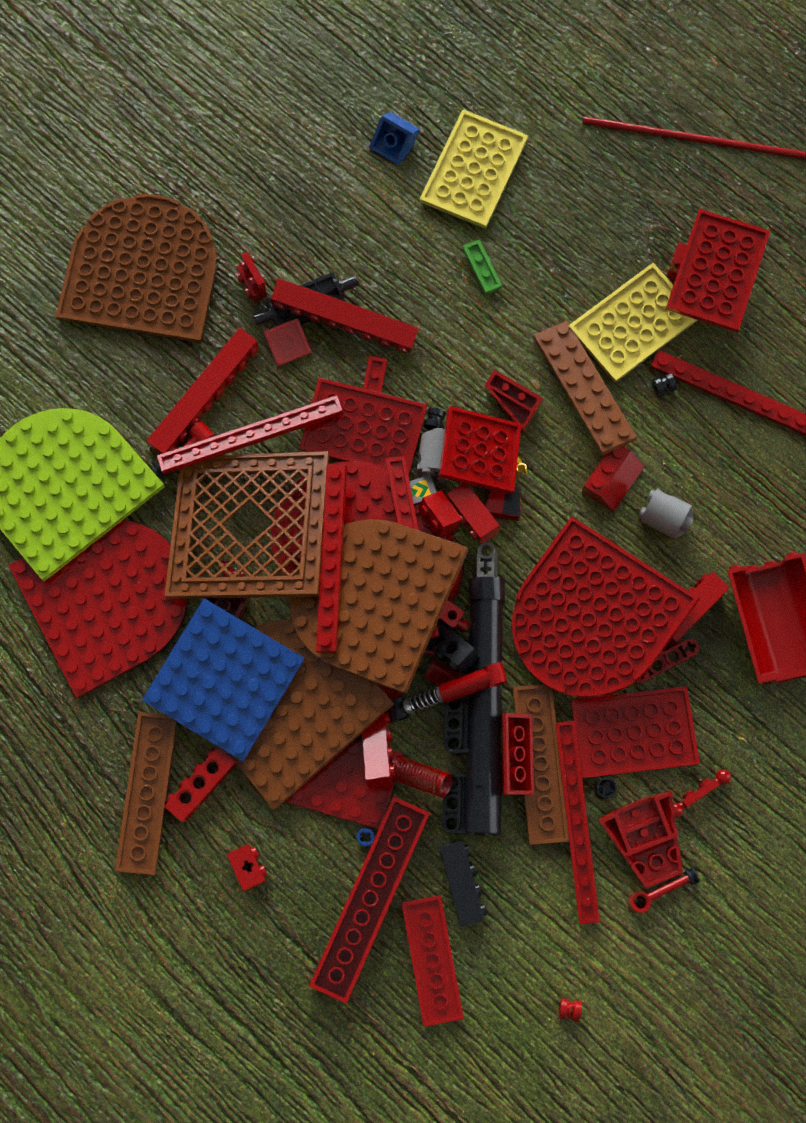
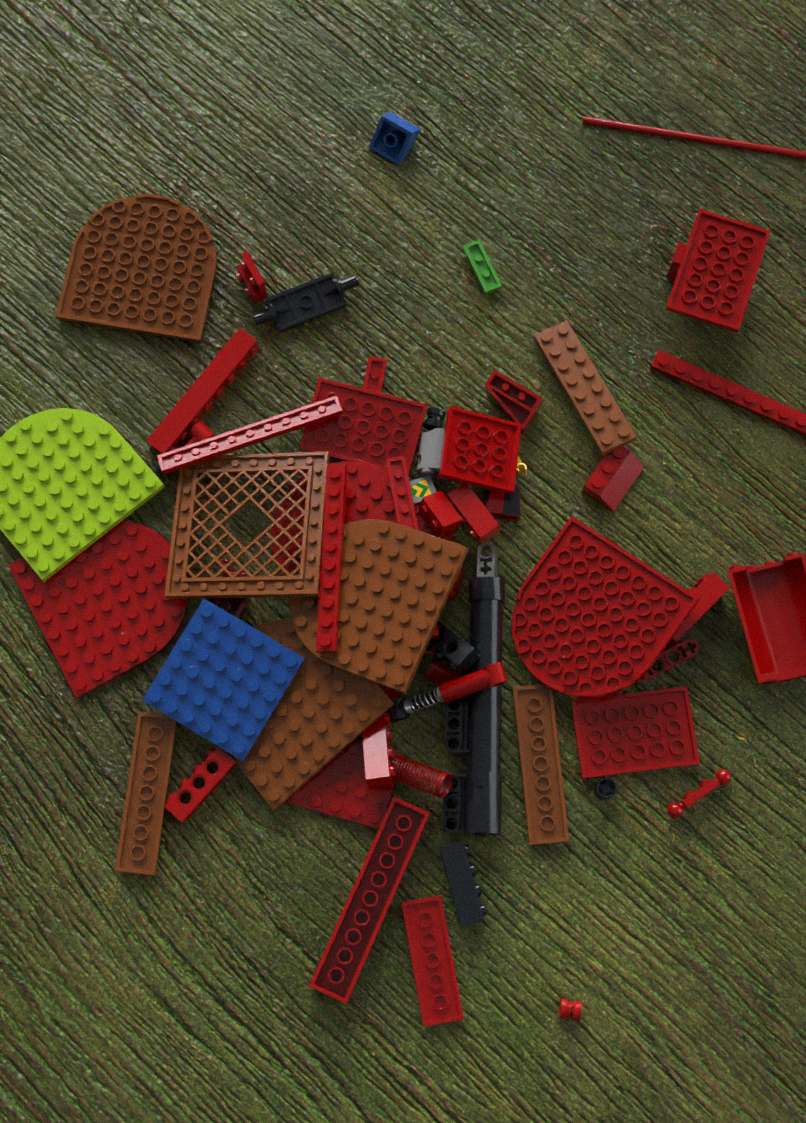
red brick [227,844,268,892] -> none
red tile [263,318,312,367] -> none
red brick [271,278,419,353] -> none
blue bush [357,828,375,847] -> none
light yellow plate [419,110,528,229] -> none
red torso [438,600,470,633] -> none
red slope [501,713,534,795] -> none
red plate [555,720,600,924] -> none
light yellow plate [568,263,698,383] -> none
red wedge [598,790,683,888] -> none
red piece [627,867,700,913] -> none
light grey cylinder [638,488,693,539] -> none
black wheel [652,373,677,397] -> none

